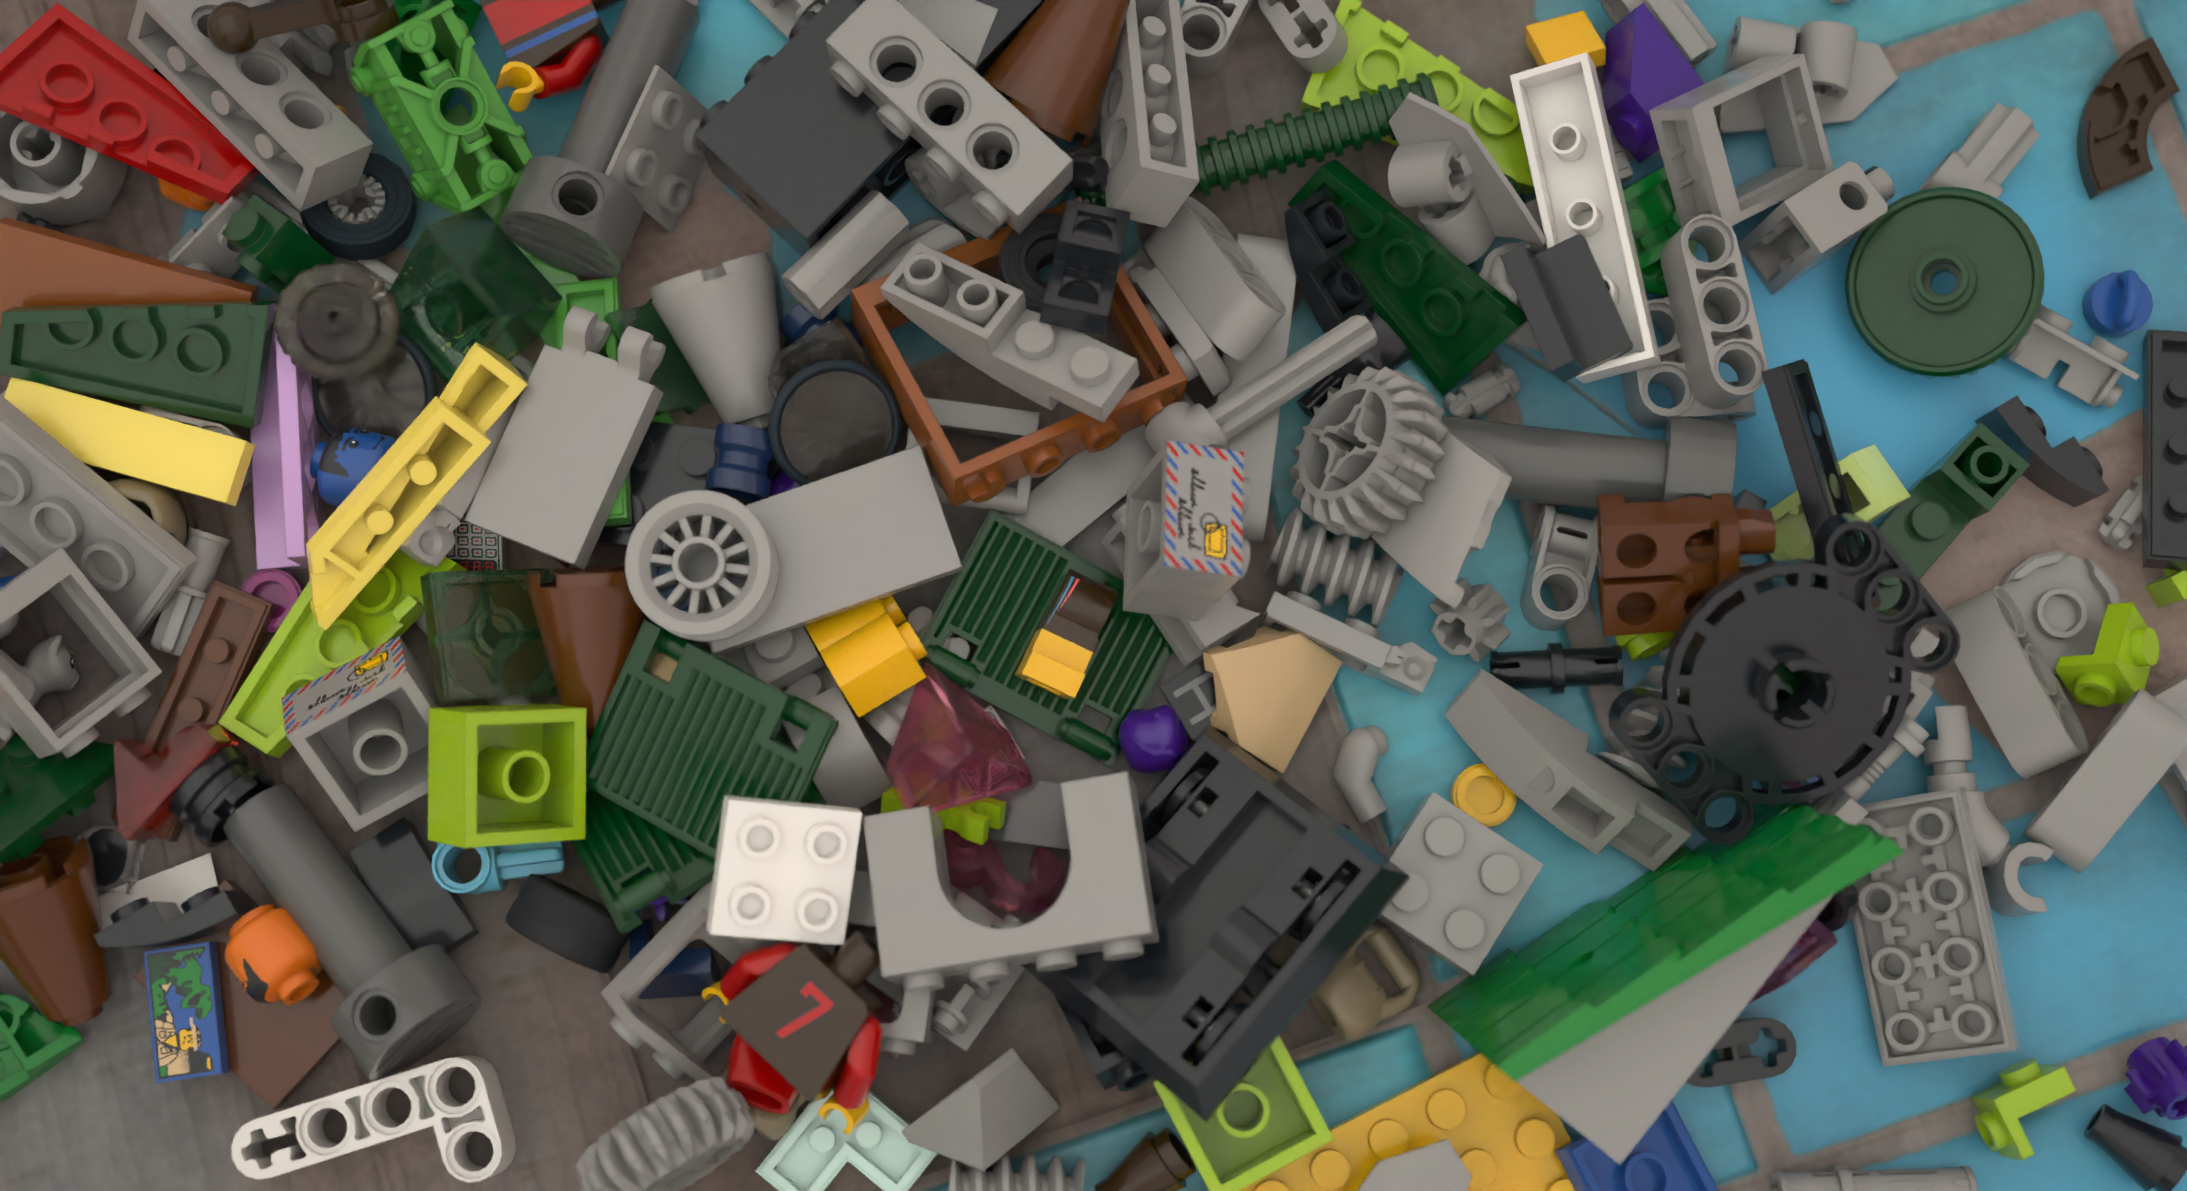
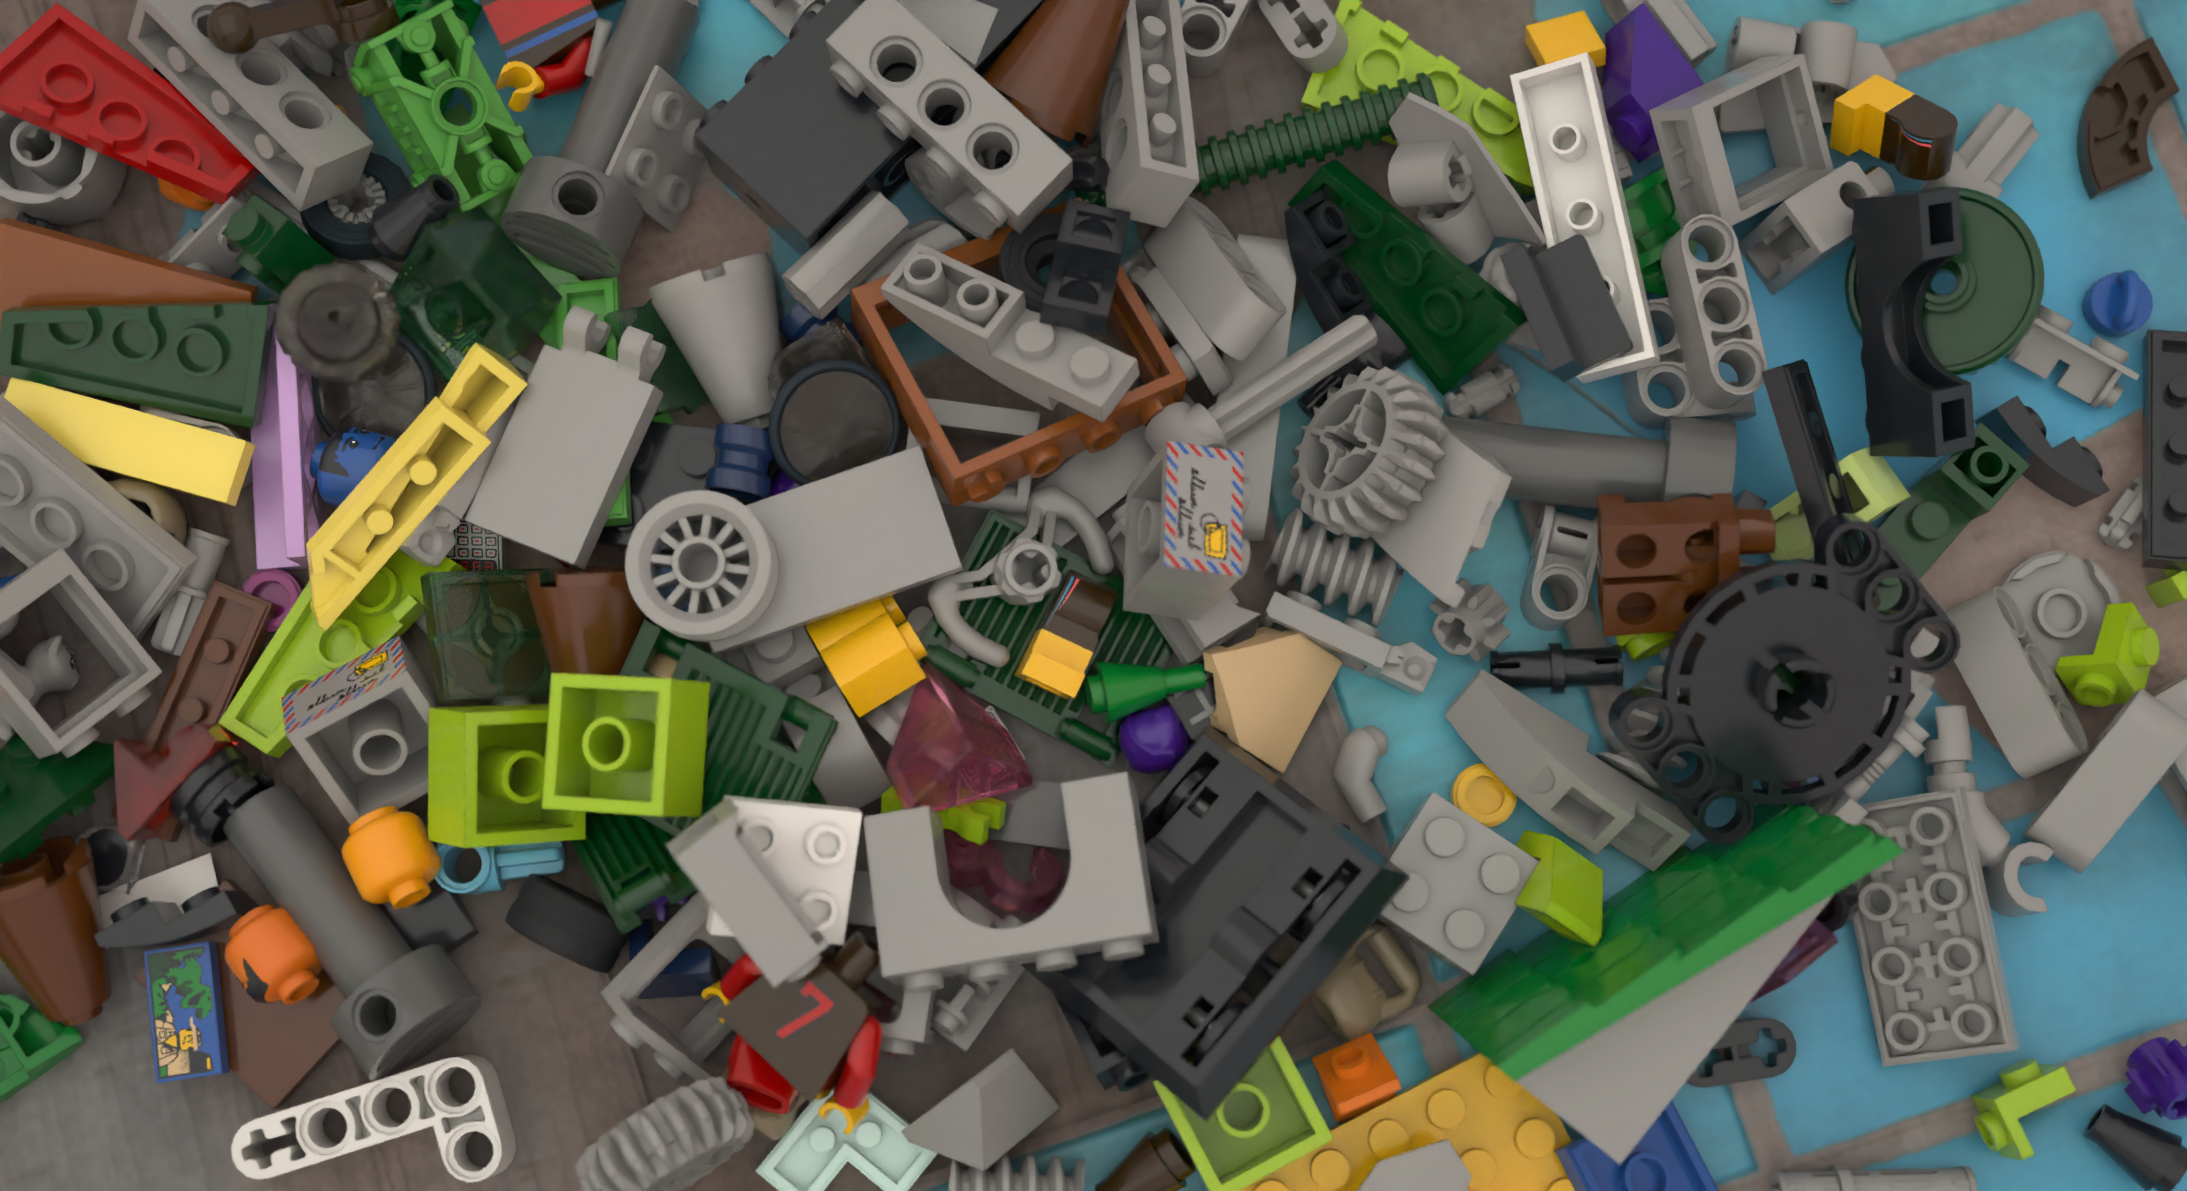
none -> light orange head [342,806,442,909]
none -> black cone [368,174,460,262]
none -> lime brick [542,673,710,817]
none -> light grey piece [585,18,612,77]
none -> light grey window [666,797,830,988]
none -> light grey piece [928,486,1114,668]
none -> green cone [1084,661,1206,725]
none -> orange bracket [1311,1032,1401,1123]
none -> lime slope [1514,830,1603,947]
none -> leg [1829,74,1958,181]
none -> black arch [1852,187,1975,457]

